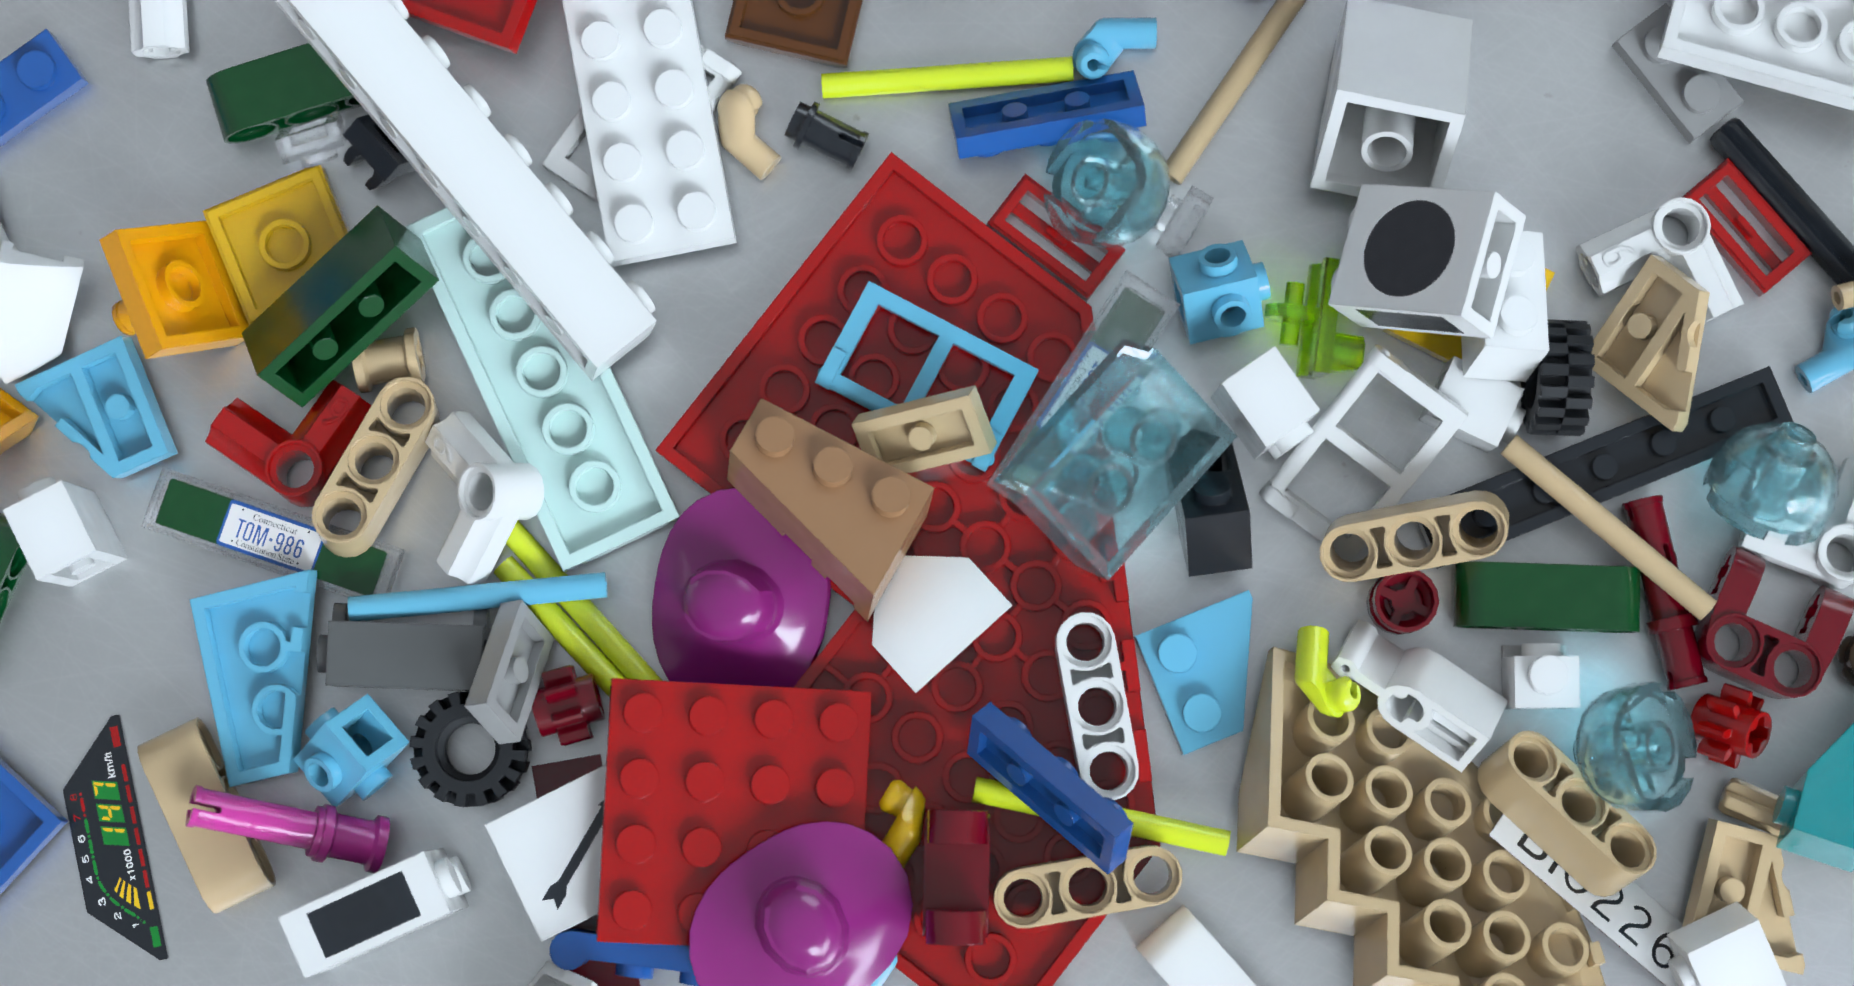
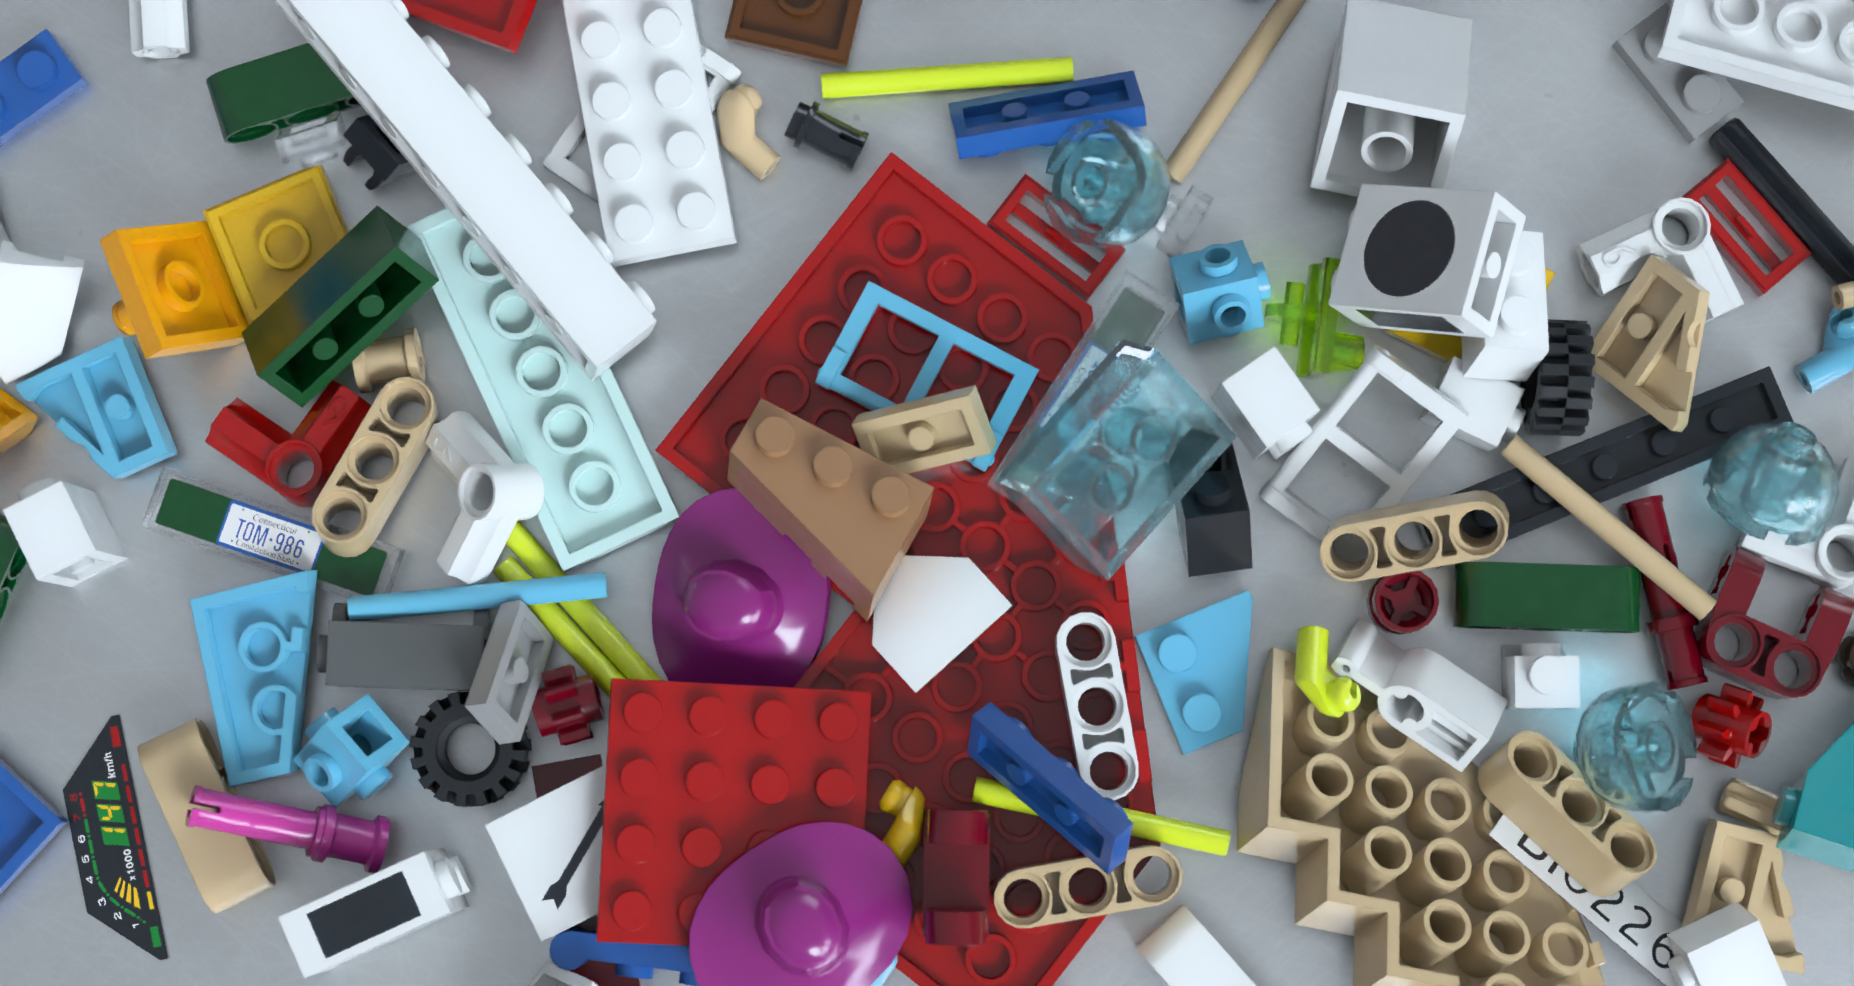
medium azure arm [1072,17,1157,79] -> none

